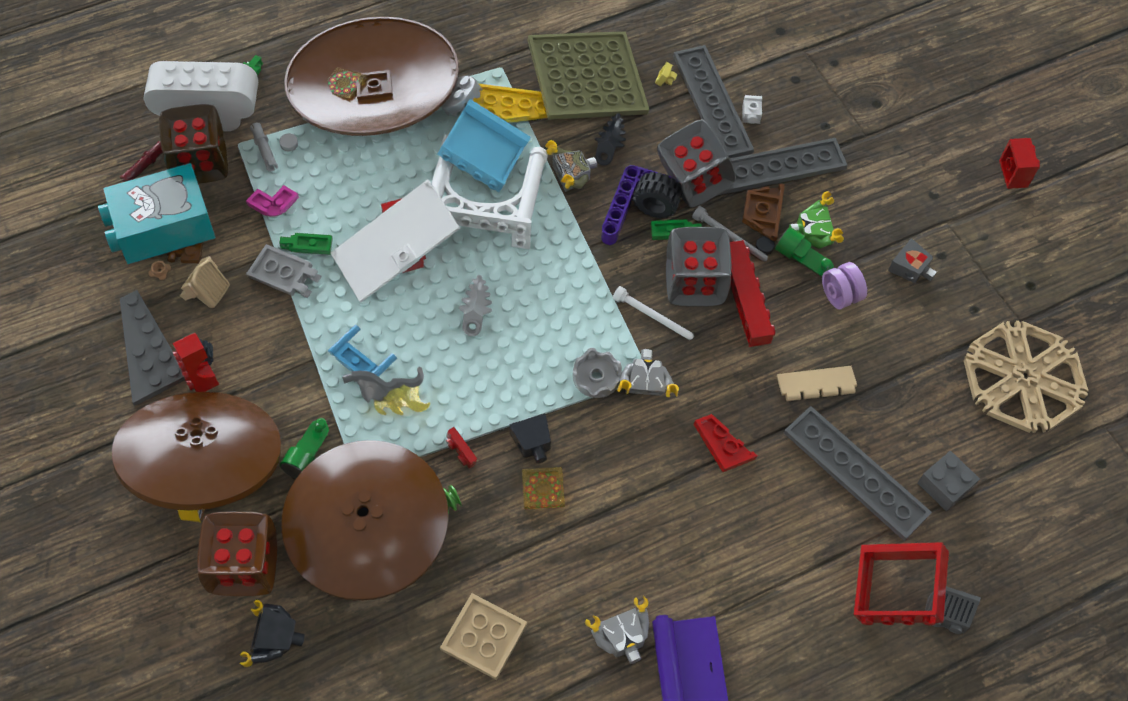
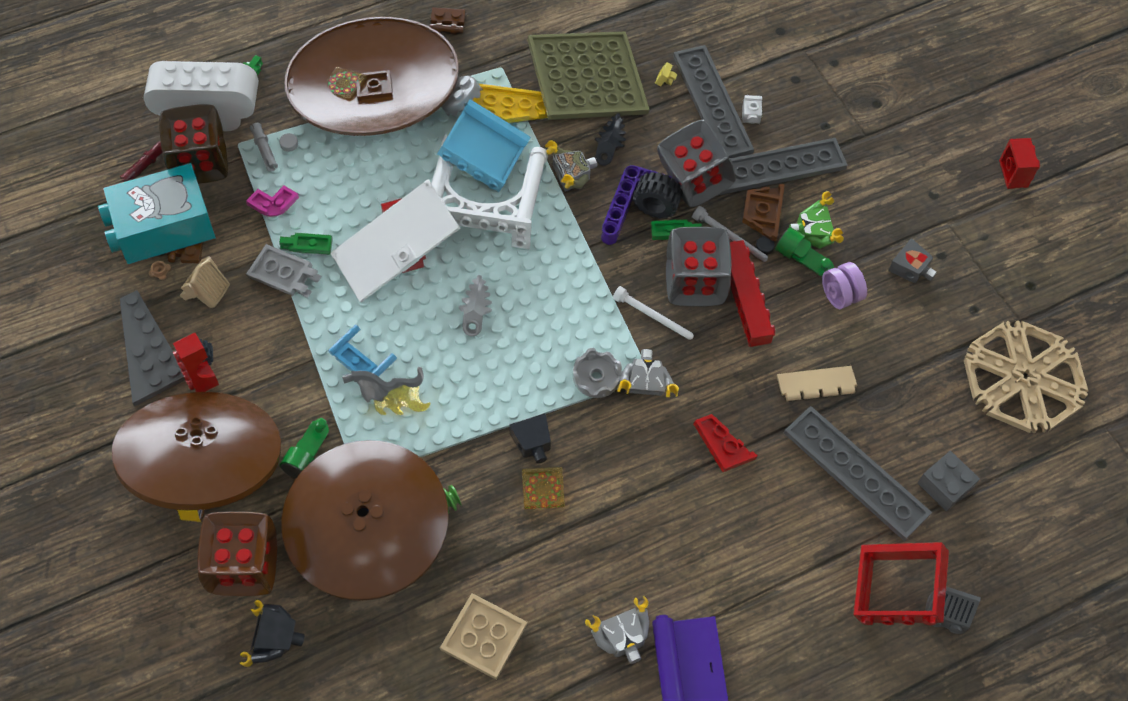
red plate [446,427,477,469] -> none
none -> reddish brown plate [429,7,466,34]

